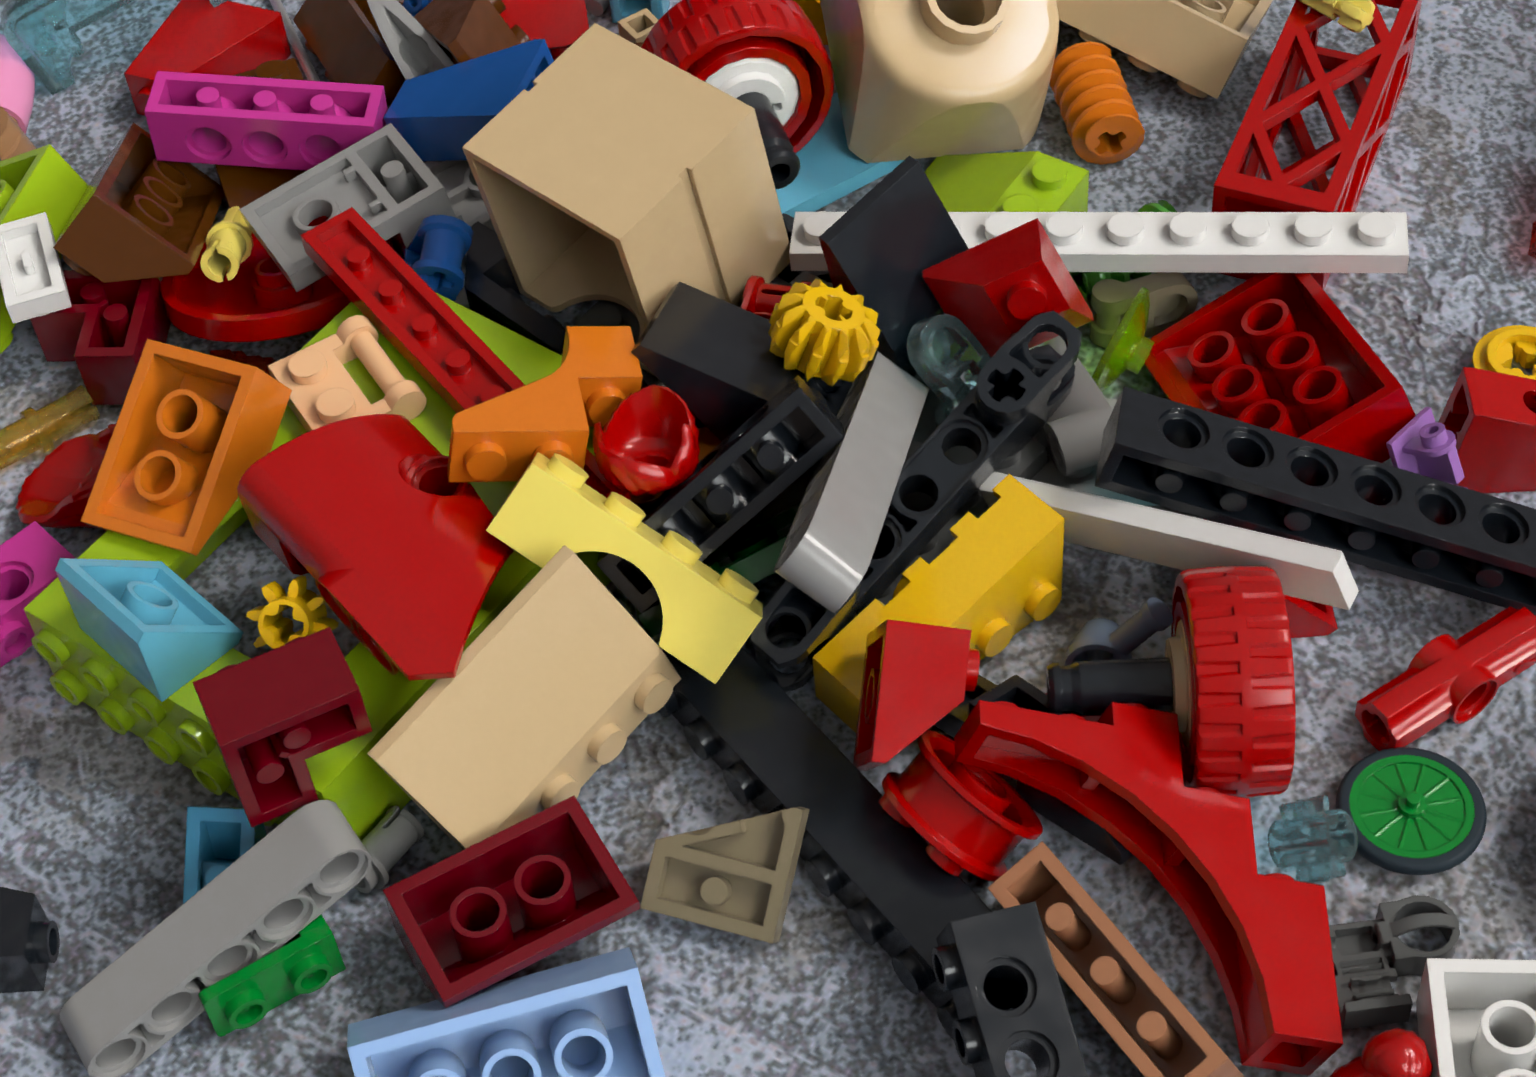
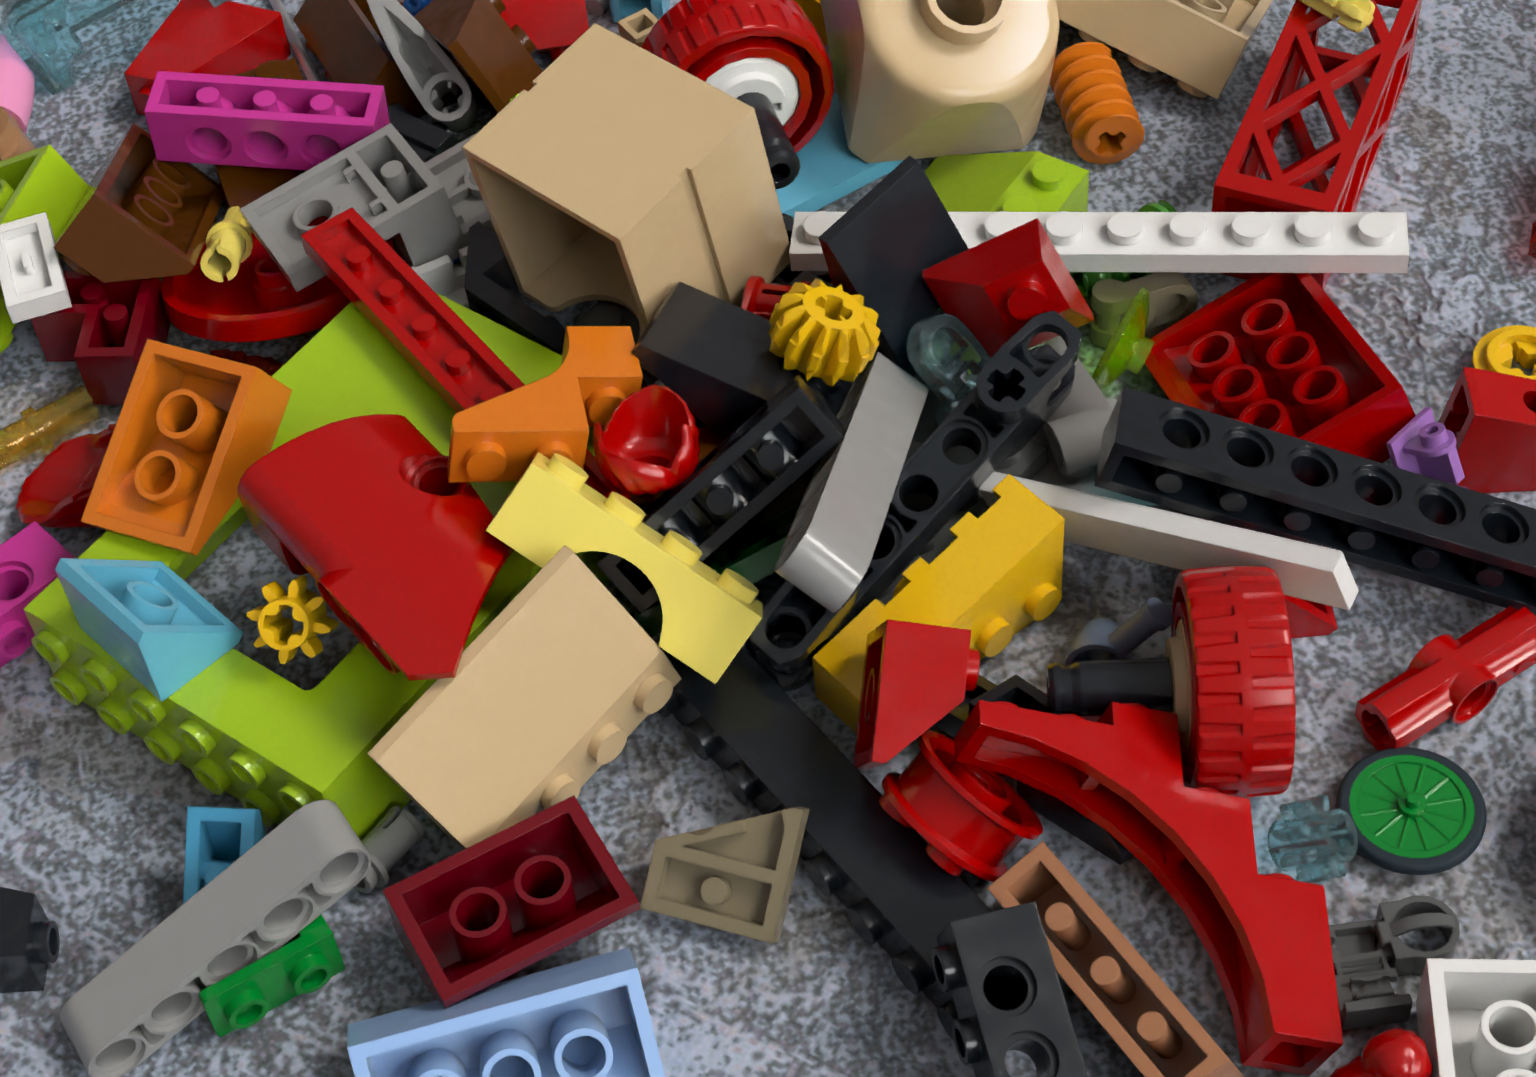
dark red brick [192,627,372,828] -> none
light nougat plate [268,315,427,432] -> none
blue slope [384,39,554,161] -> none
blue piece [400,215,473,302] -> none

